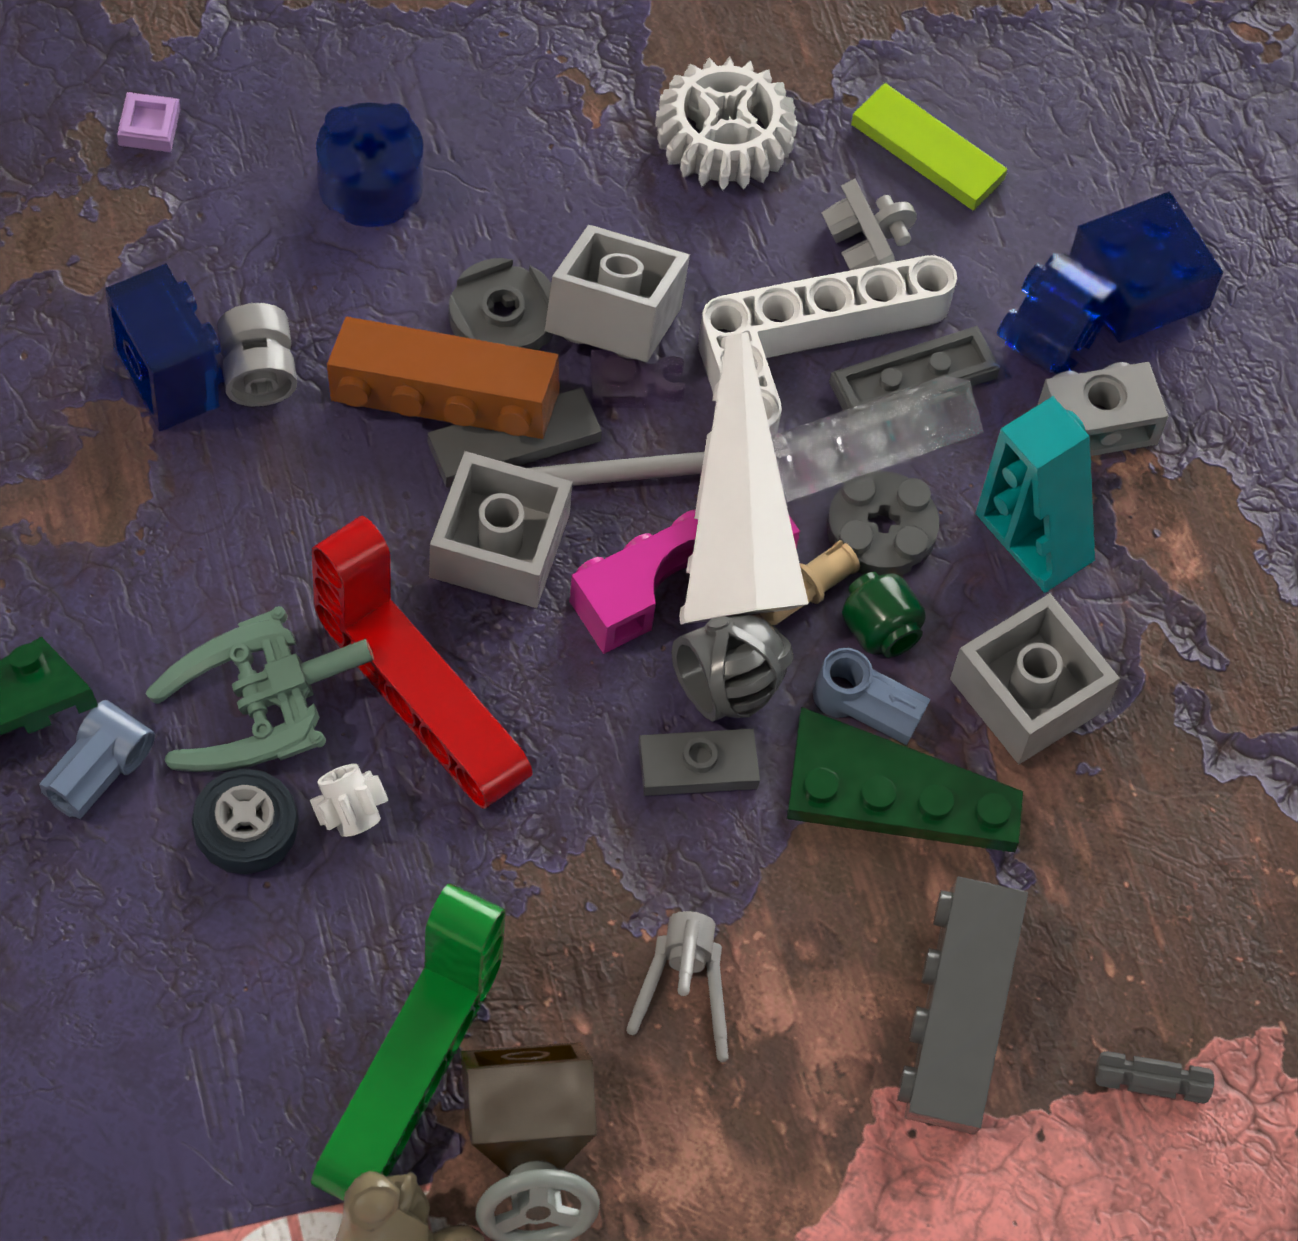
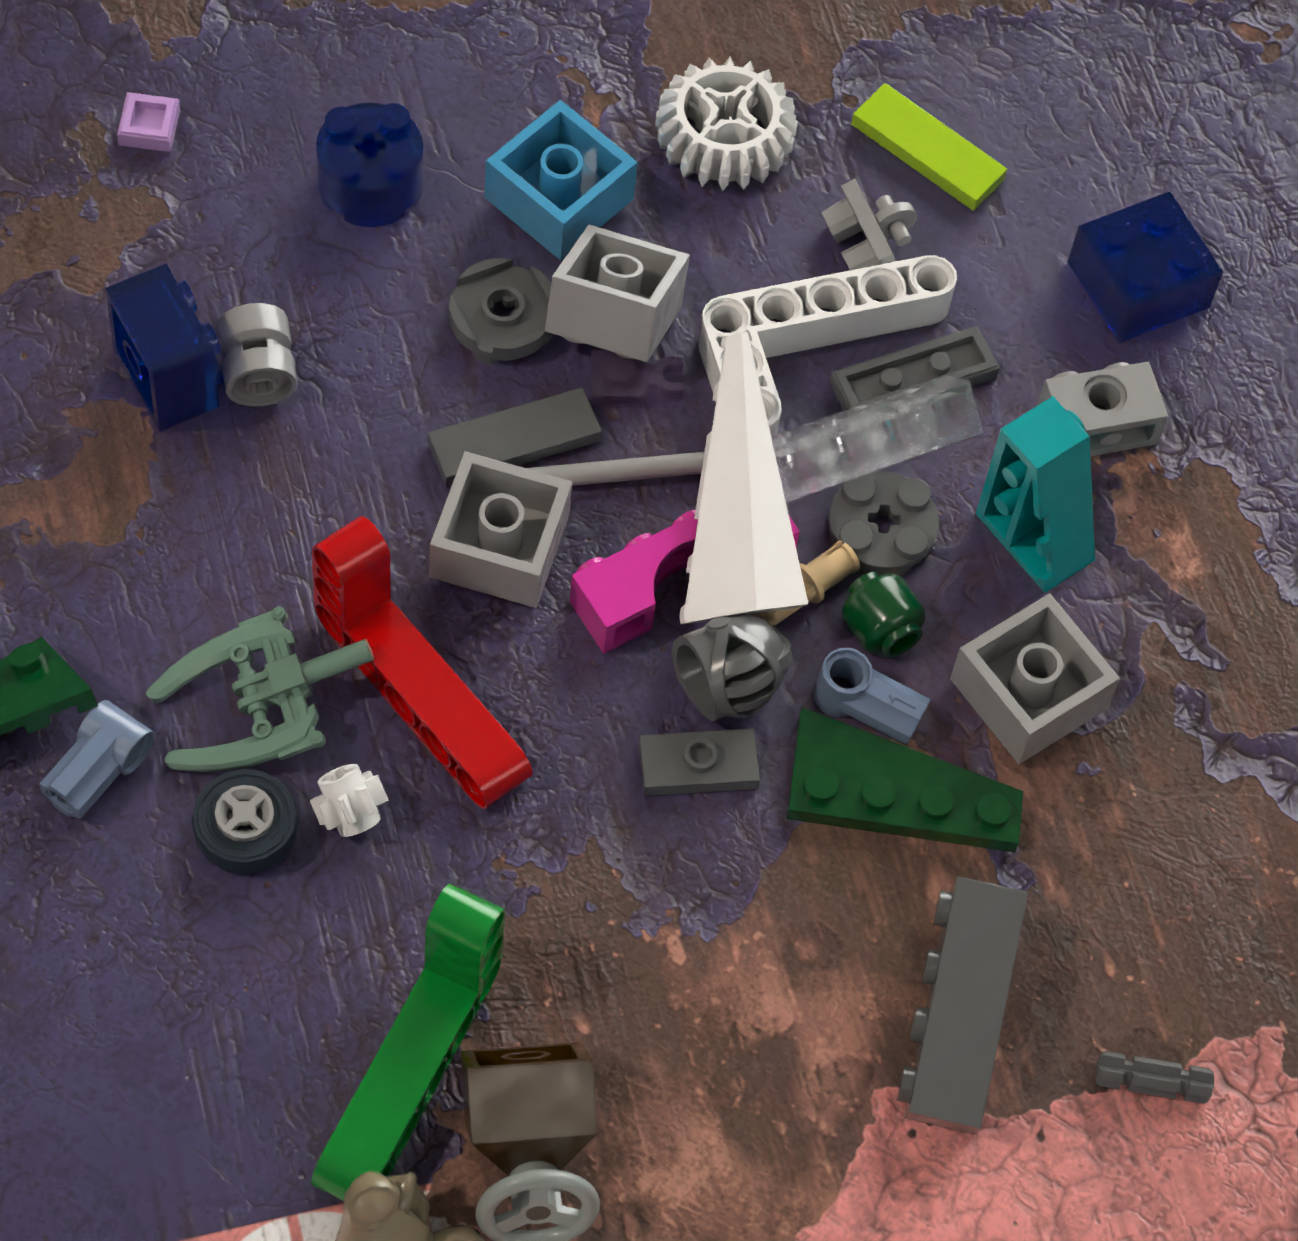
dark orange brick [327,316,560,439] -> none
light grey plant [626,911,728,1062] -> none
clear blue brick [997,252,1120,376] -> none
none -> dark azure brick [484,100,638,261]

